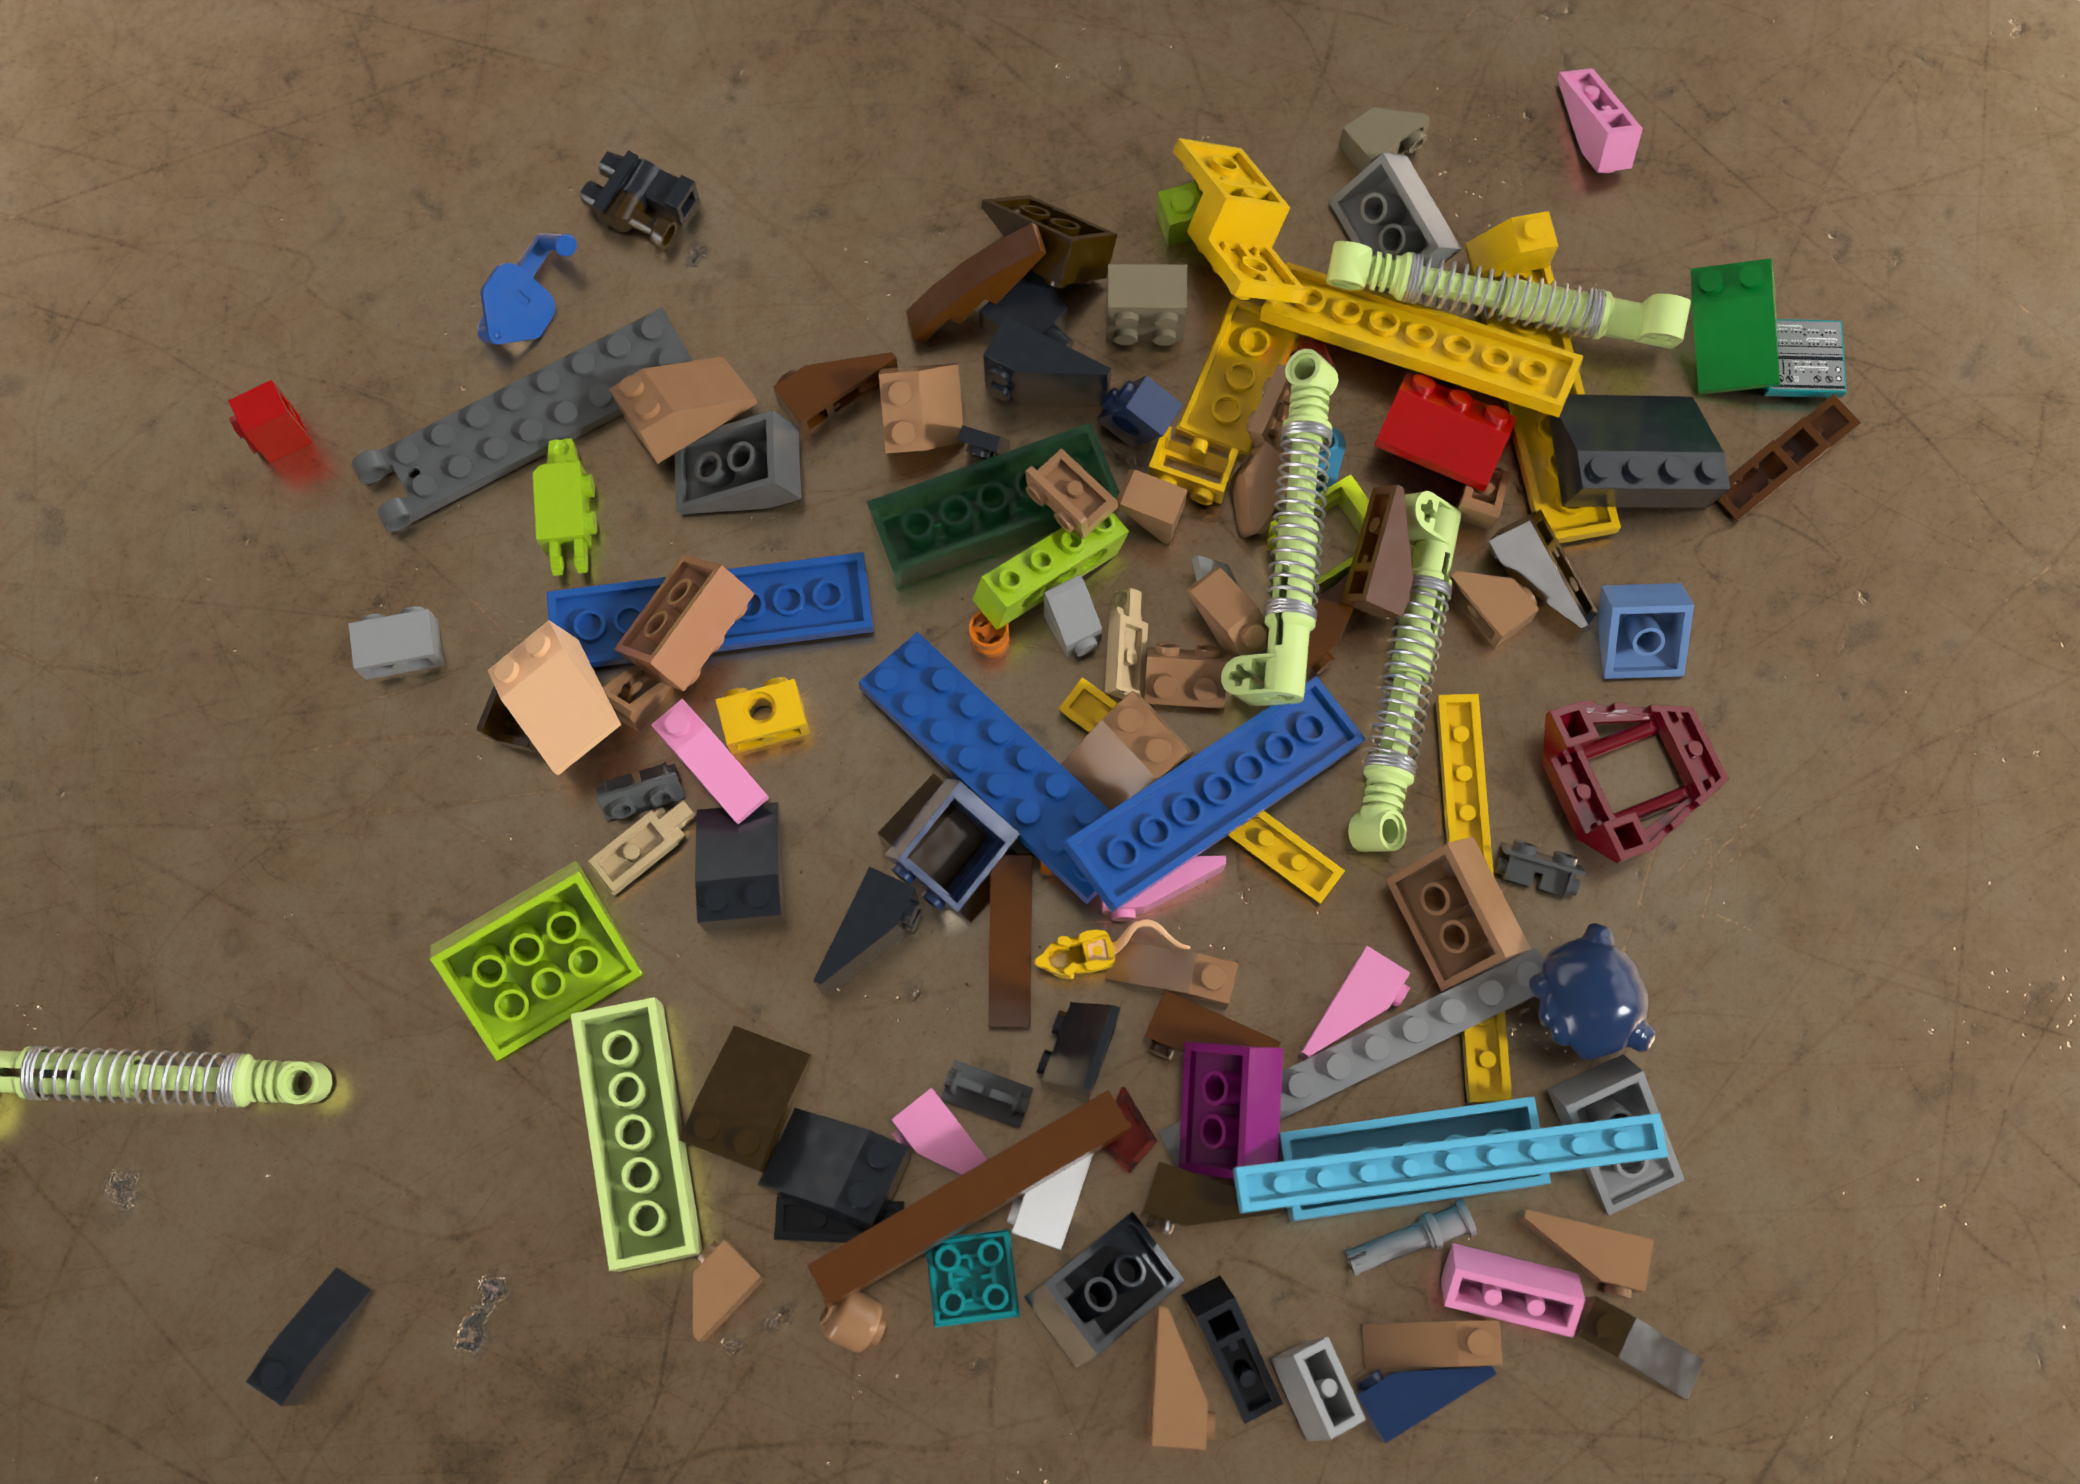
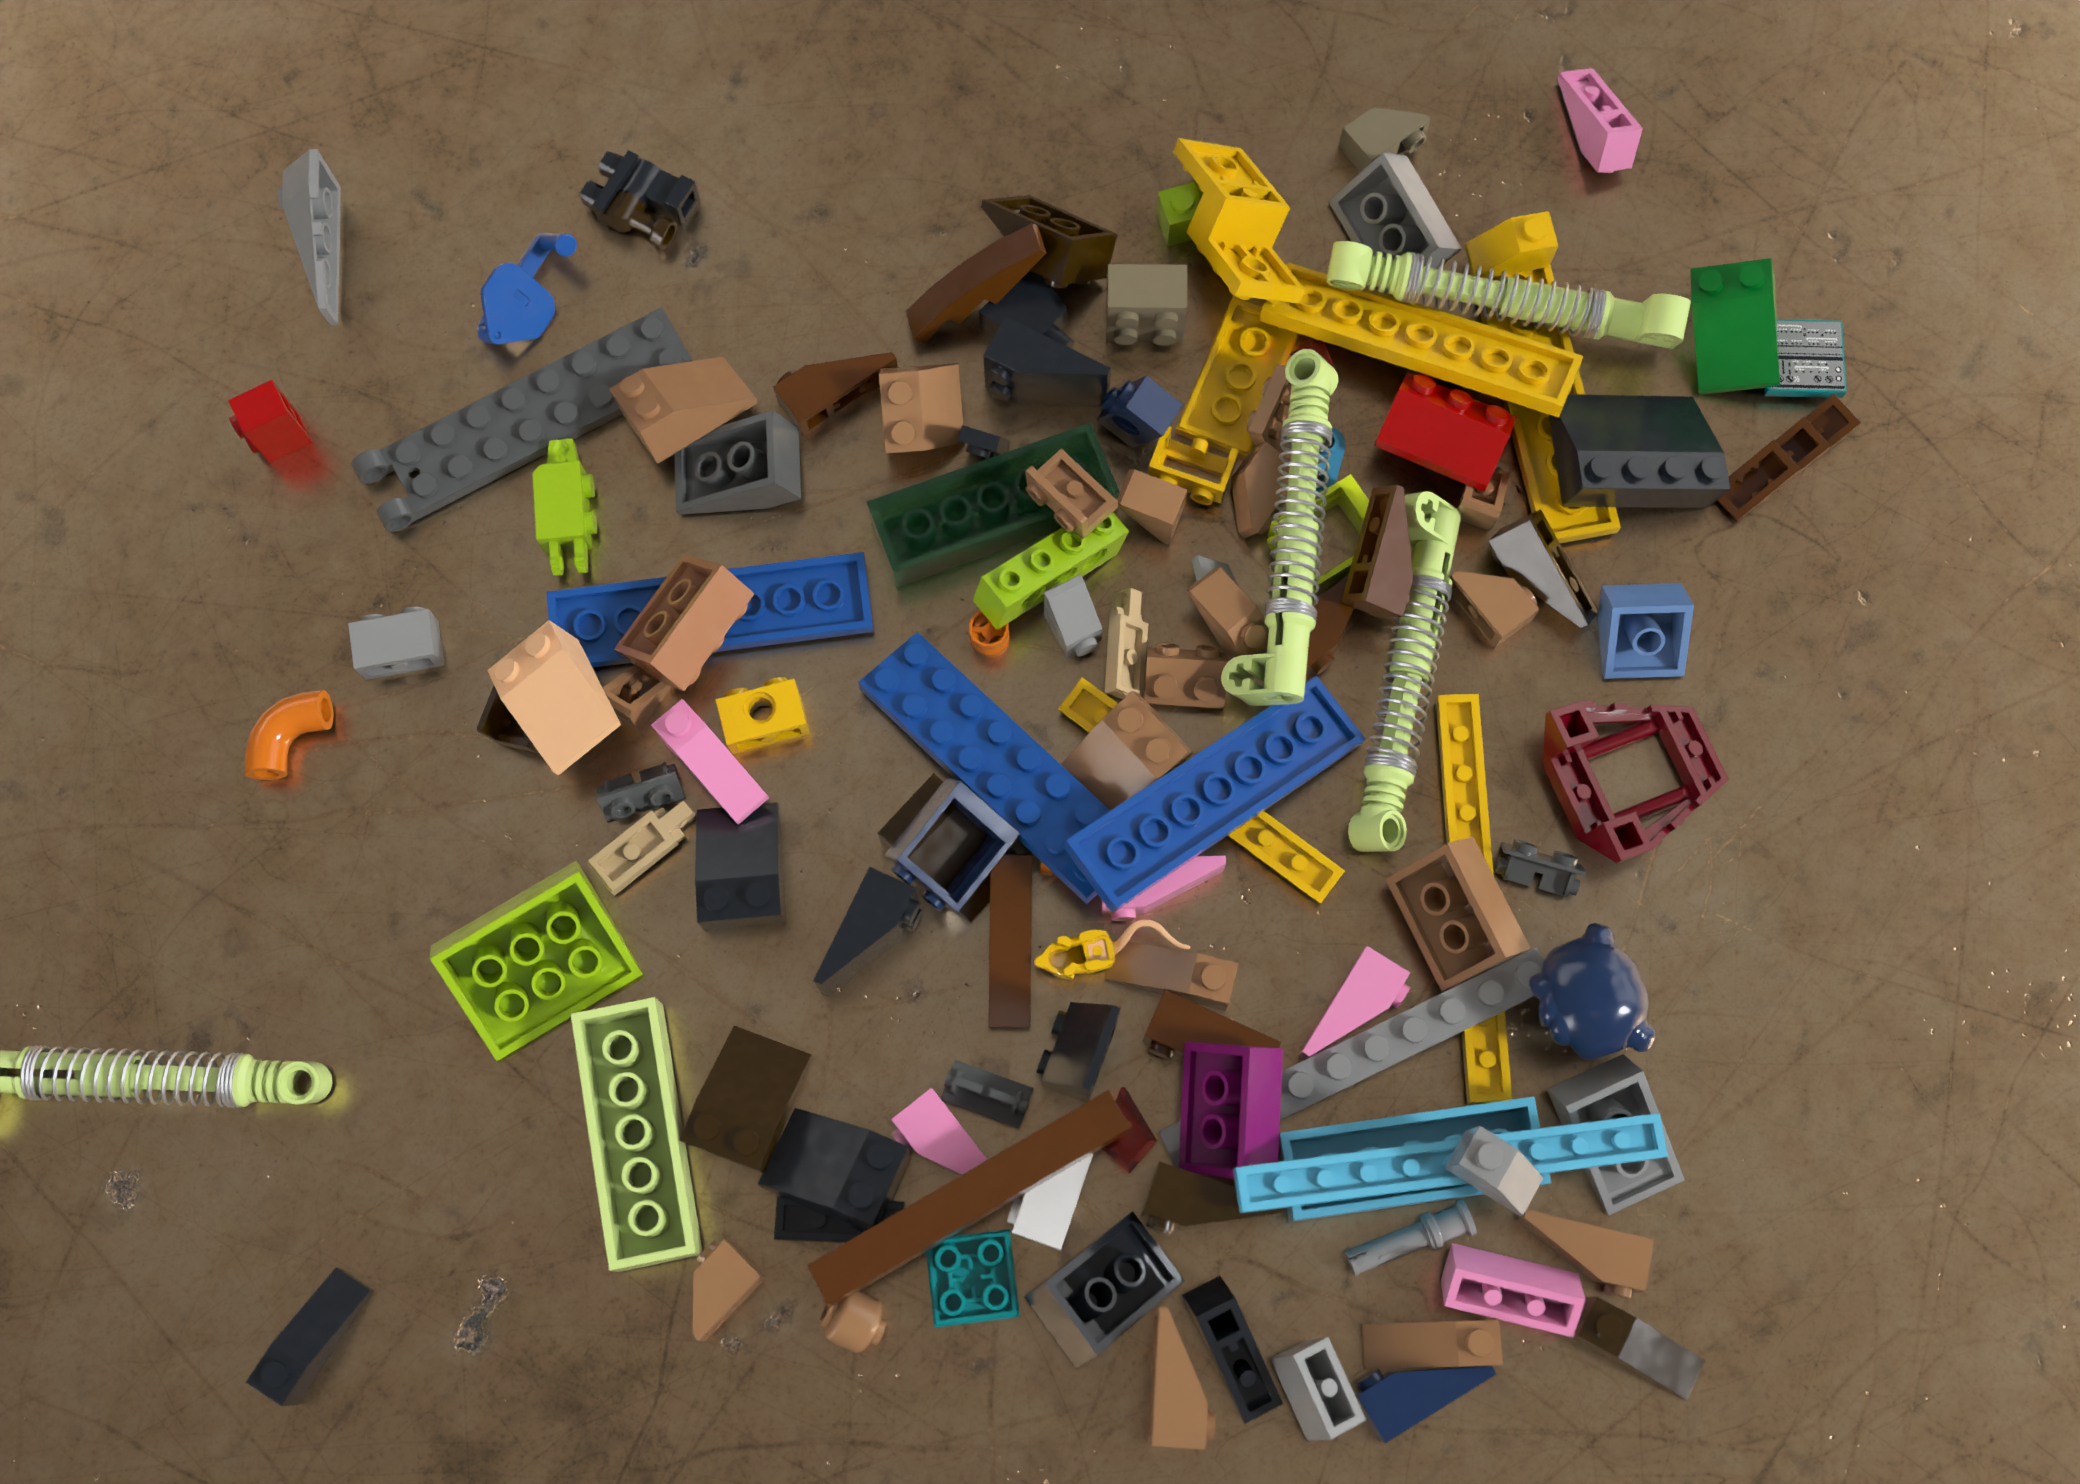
none -> orange cylinder [244,690,334,780]
none -> light grey wedge [278,149,341,325]
none -> light grey slope [1445,1126,1543,1216]

